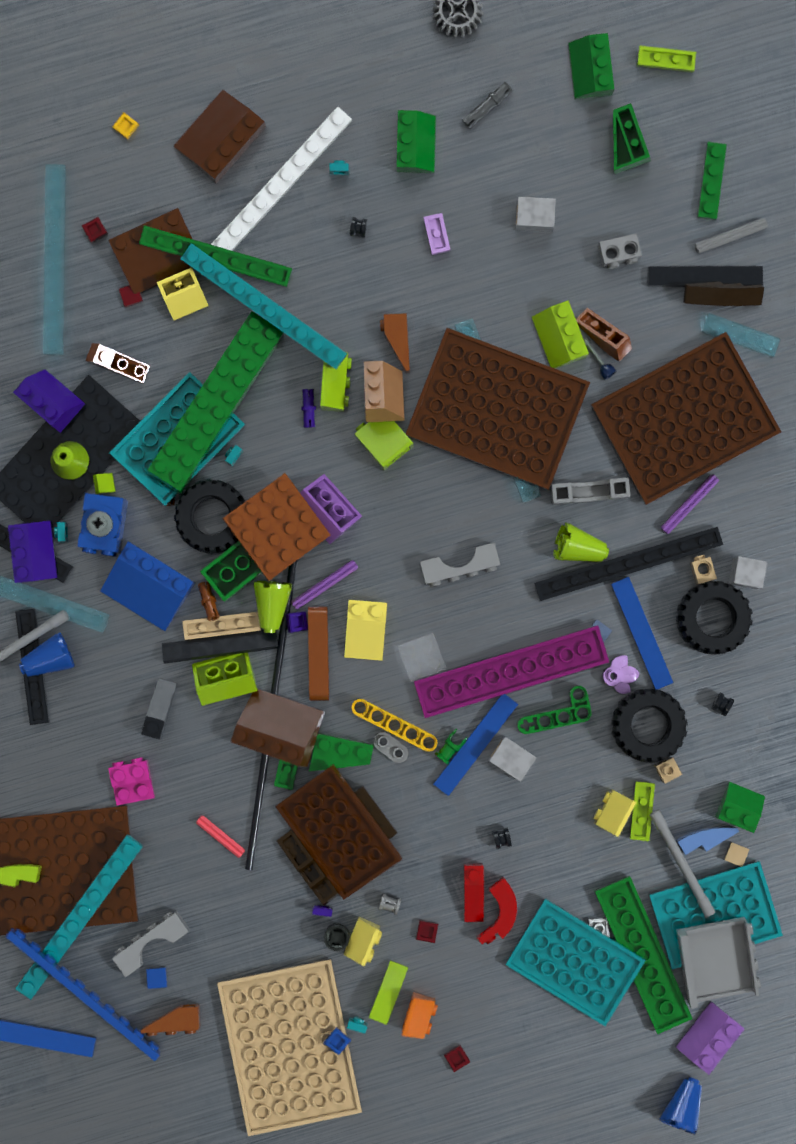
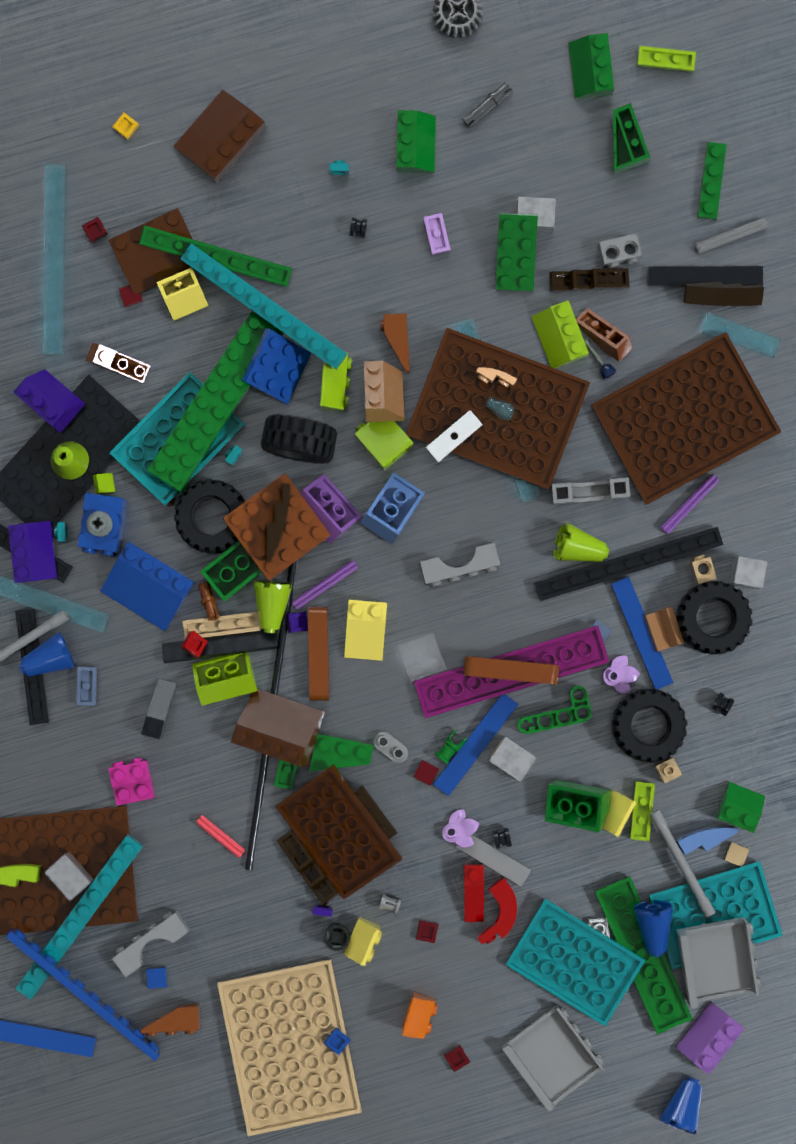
white plate [211,107,352,251] -> none
dark purple pin [301,389,316,428] -> none
teal plate [347,1017,368,1034] -> none
yellow beam [352,699,438,752] -> none
lime slope [369,960,408,1025] -> none
none -> flat silver piece [45,852,94,901]
none -> sand blue plate [76,667,97,706]
none -> red plate [181,631,208,658]
none -> blue plate [242,328,311,405]
none -> black tyre [261,414,337,464]
none -> dark brown slope [265,483,291,563]
none -> medium blue slope [360,472,425,544]
none -> dark red tile [413,760,439,786]
none -> white tile [426,410,483,463]
none -> lavender plate [442,809,479,848]
none -> light grey tile [455,834,531,887]
none -> dark orange beam [463,656,559,685]
none -> light nougat slope [476,368,517,388]
none -> clear light blue cone [486,397,516,421]
none -> green plate [495,213,538,291]
none -> light grey panel [501,1005,605,1112]
none -> green slope [545,780,611,833]
none -> dark brown slope [549,269,630,292]
none -> blue cone [634,900,673,957]
none -> medium nougat panel [644,607,684,652]

